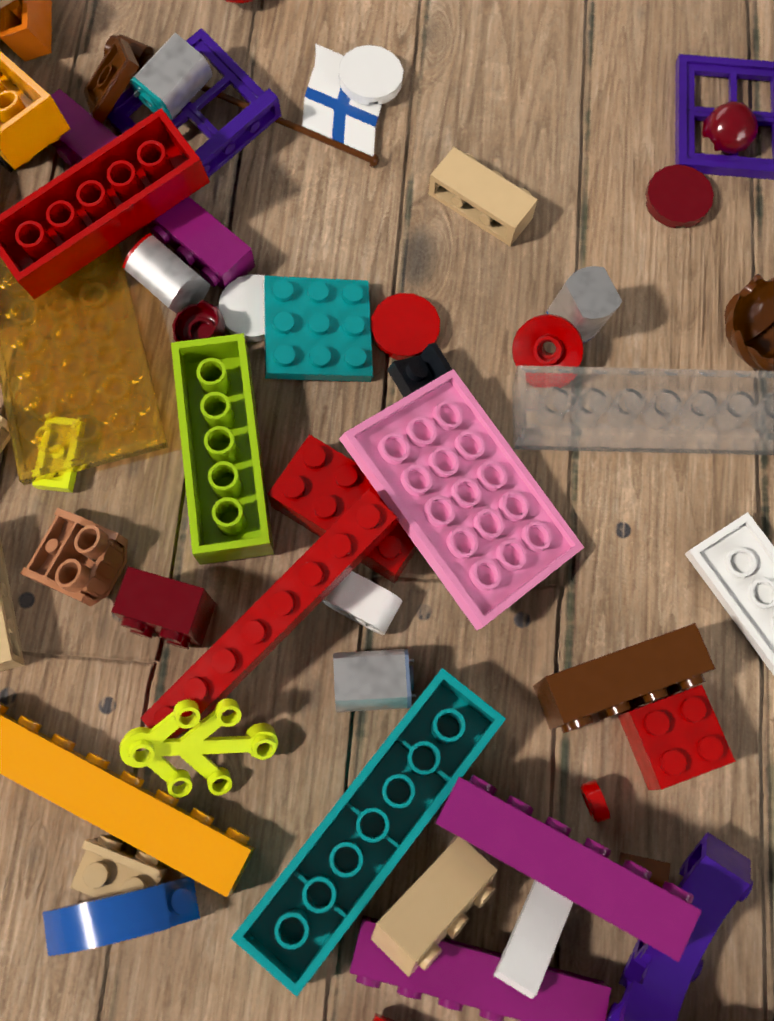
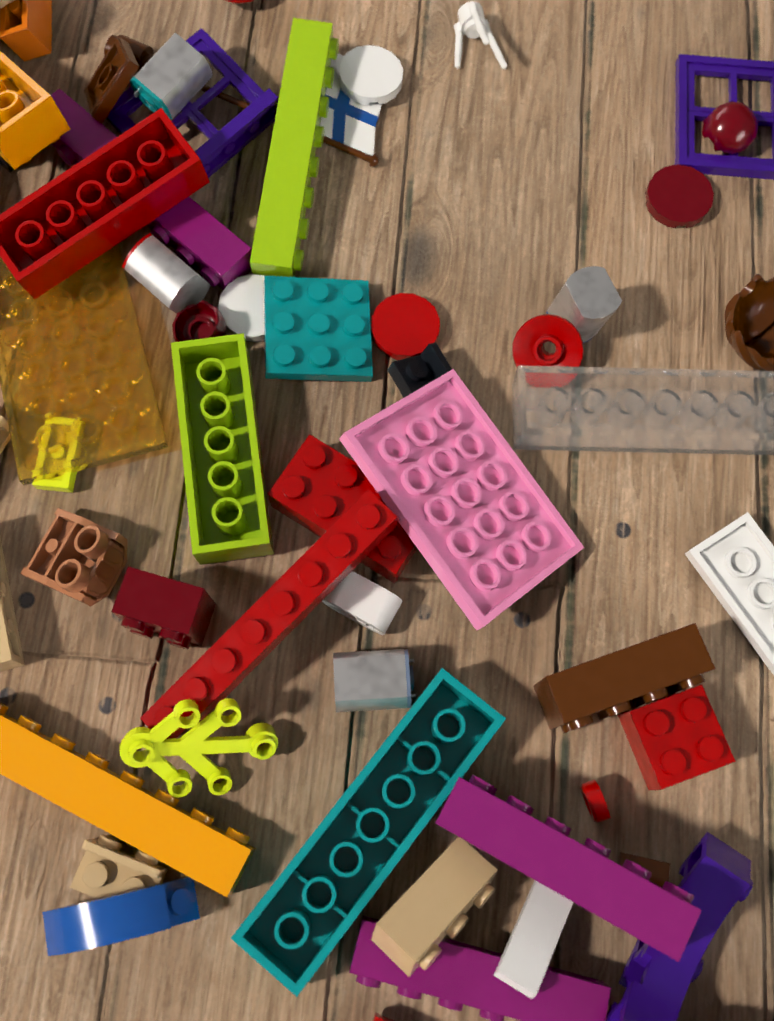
tan brick [428,147,538,247] -> none
none -> lime brick [250,18,339,277]
none -> white plant [454,1,507,69]

